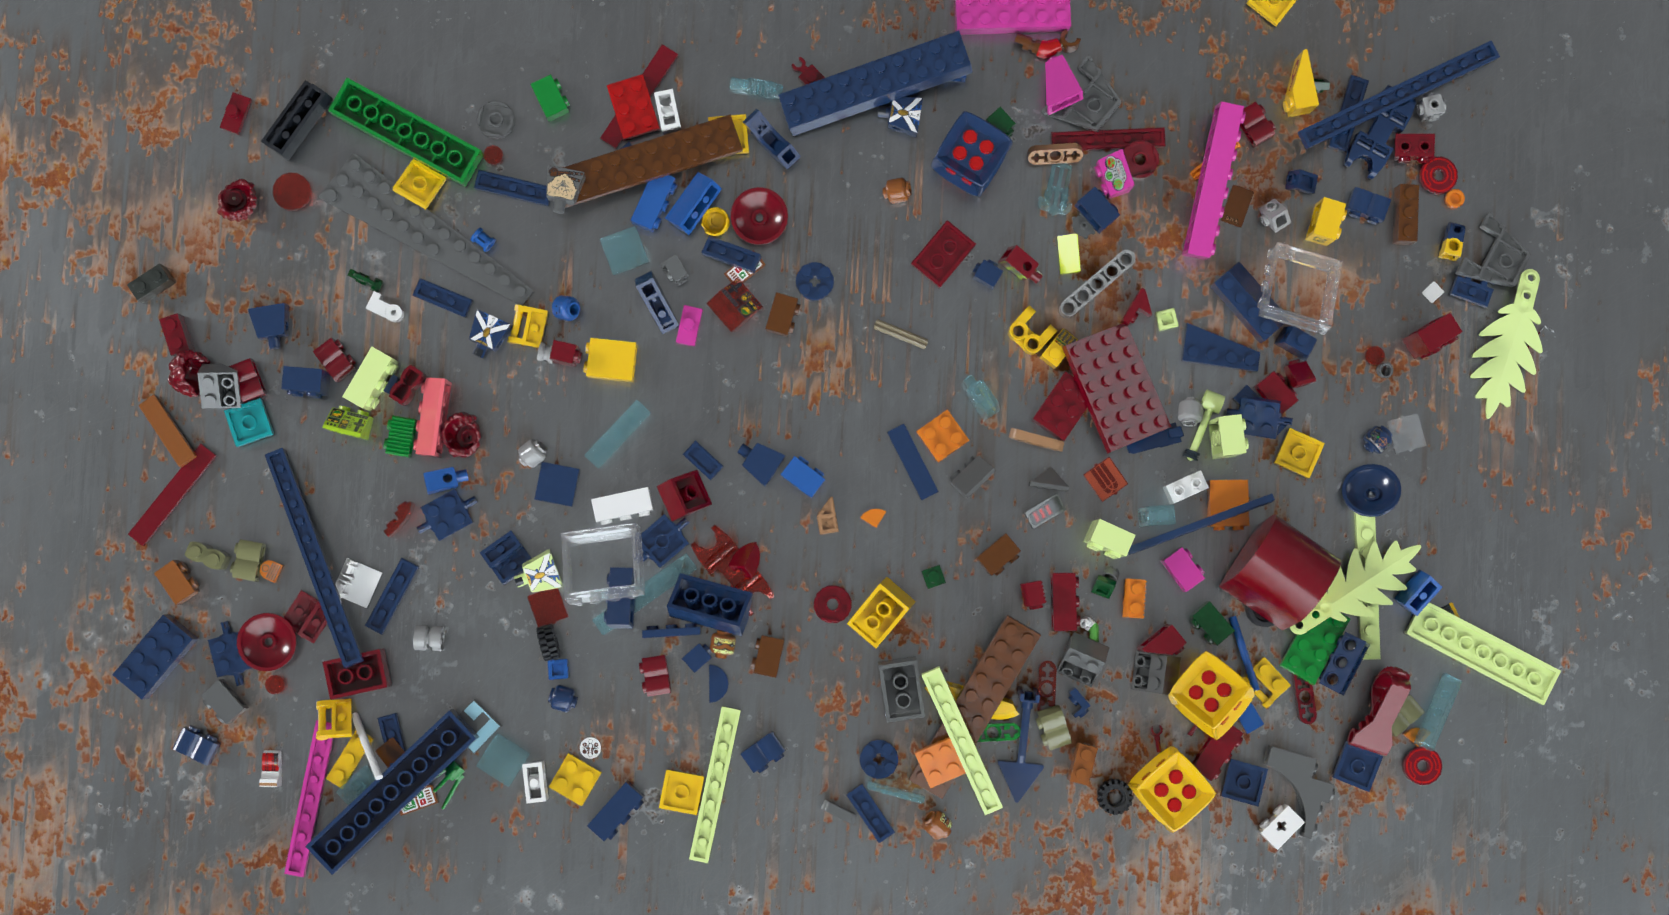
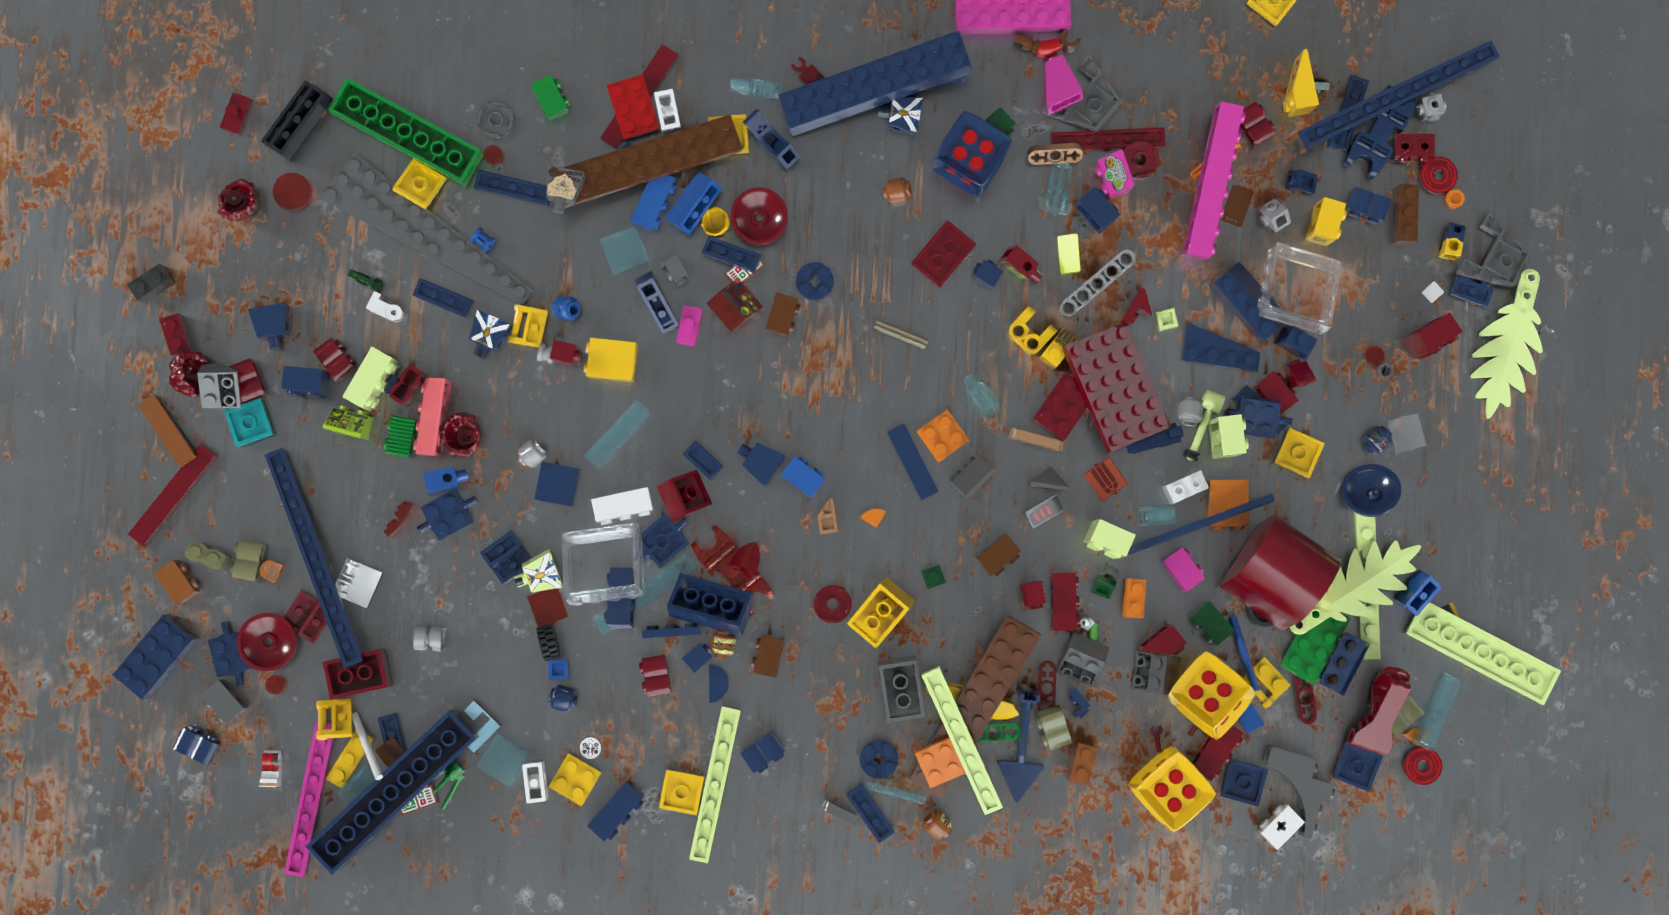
dark blue tile [365,558,419,635] -> none
black tyre [1097,779,1133,815] -> none

